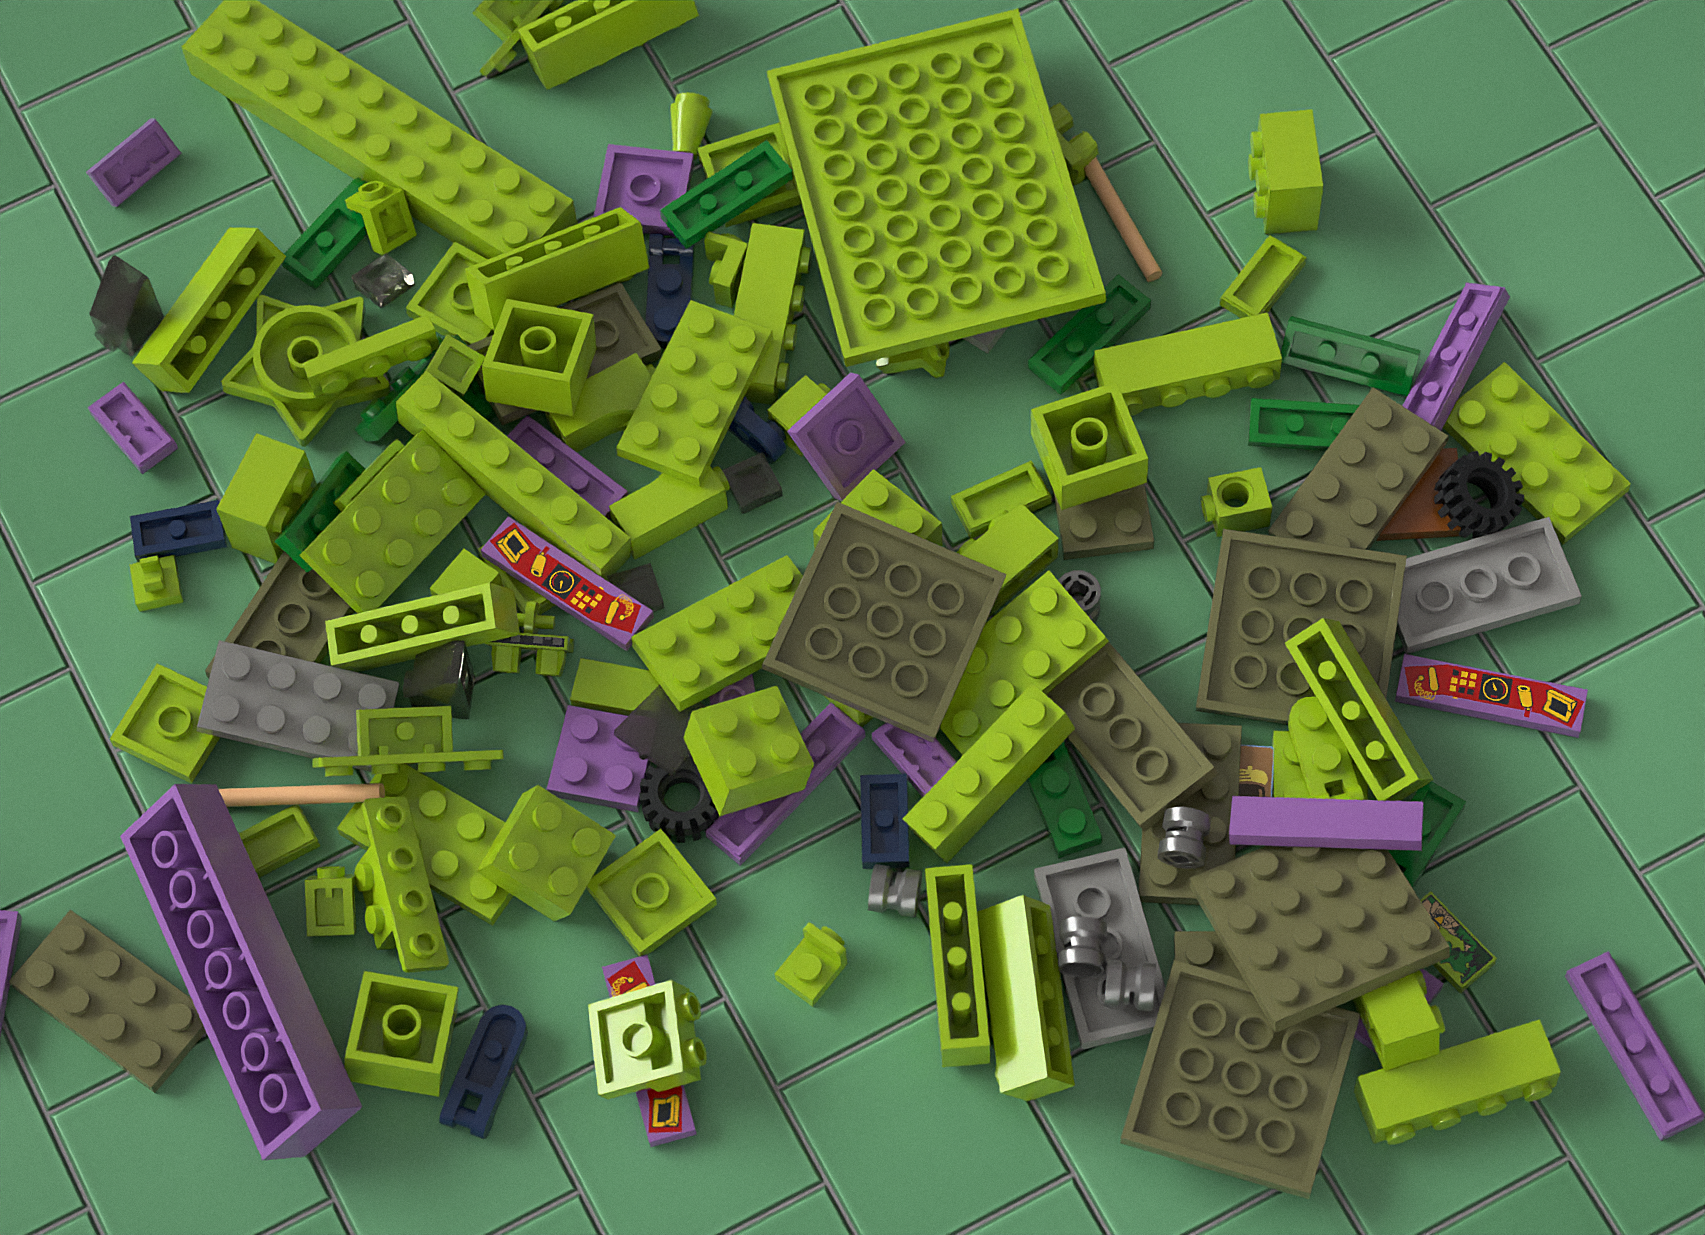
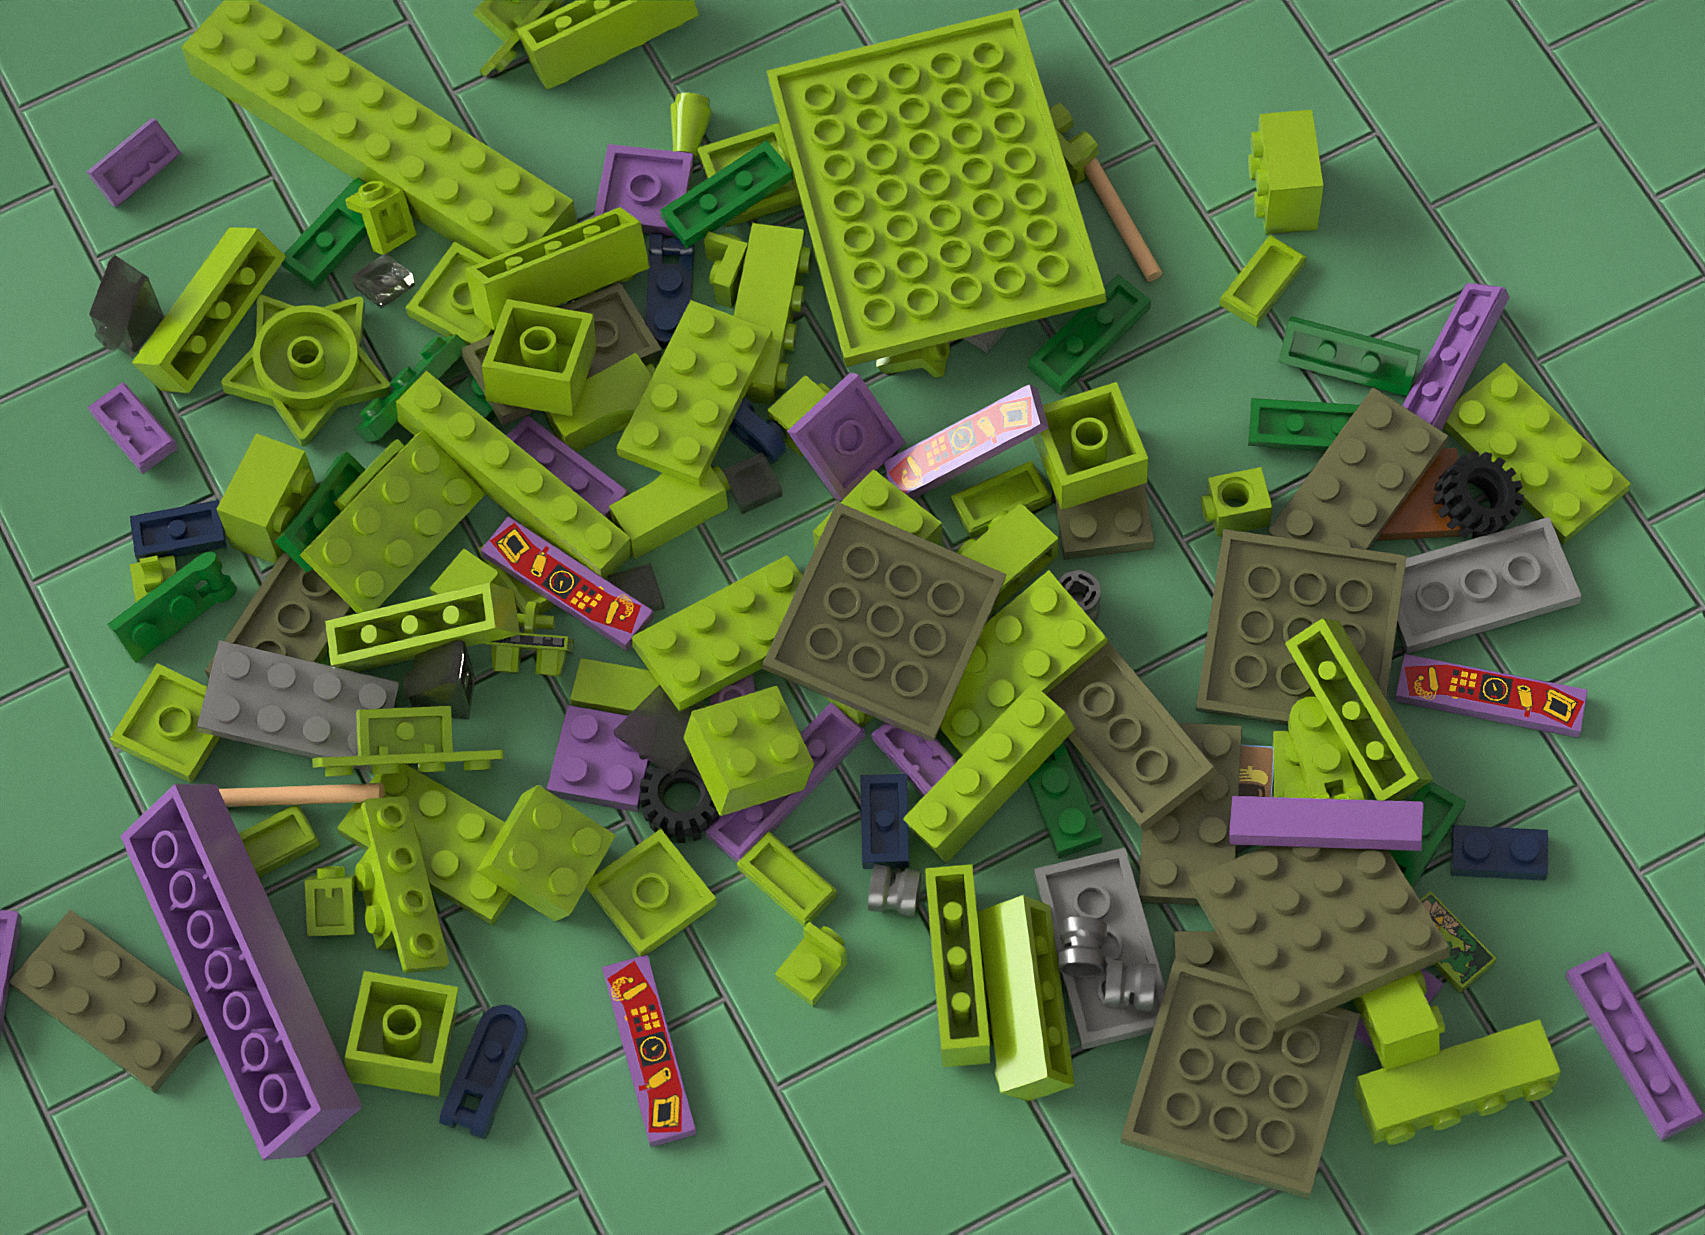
lime plate [302,314,439,396] -> none
lime tile [424,334,485,398] -> none
lime plate [588,980,707,1100] -> none
lime brick [1094,312,1282,416] -> none
flat silver wheel [1158,807,1211,869] -> none
none -> green plate [107,552,237,663]
none -> lime tile [736,831,837,927]
none -> tile [884,384,1049,500]
none -> dark blue plate [1451,825,1548,881]

